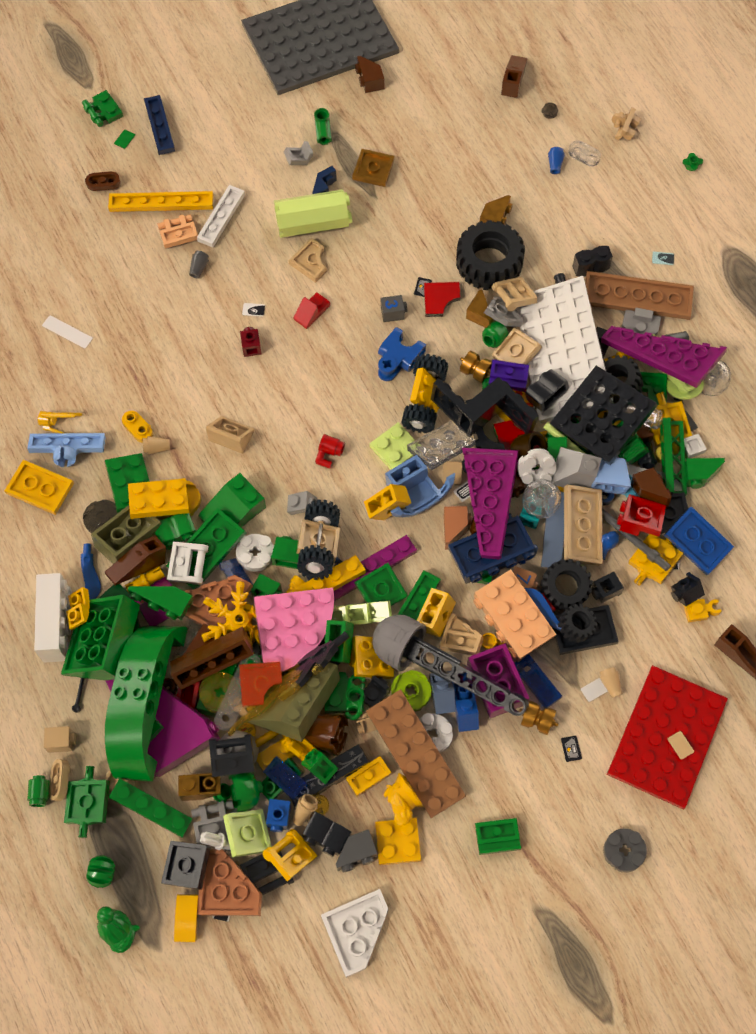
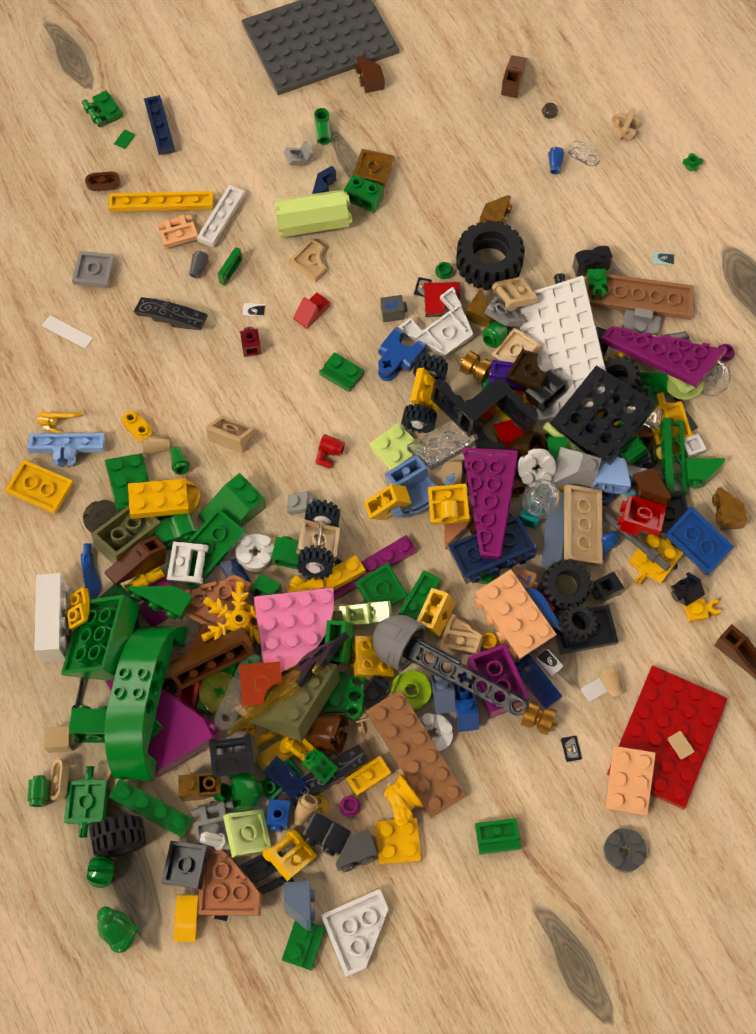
none -> green brick [69,705,108,743]
none -> light grey plate [72,251,115,288]
none -> black tyre [89,815,147,857]
none -> black slope [134,297,208,330]
none -> green cone [170,446,190,475]
none -> green tile [217,247,243,286]
none -> green plate [282,921,326,971]
none -> sand blue slope [284,881,315,931]
none -> green plate [319,352,364,392]
none -> magenta plate [339,796,360,817]
none -> green brick [344,175,384,213]
none -> white wing [398,287,473,358]
none -> yellow plate [428,483,470,525]
none -> green plate [435,262,453,279]
none -> dark brown tile [505,349,548,392]
none -> sticker [536,649,563,675]
none -> green plate [587,269,607,299]
none -> light nougat plate [605,746,656,816]
none -> pearl gold slope [712,487,747,530]
none -> magenta plate [718,344,735,362]

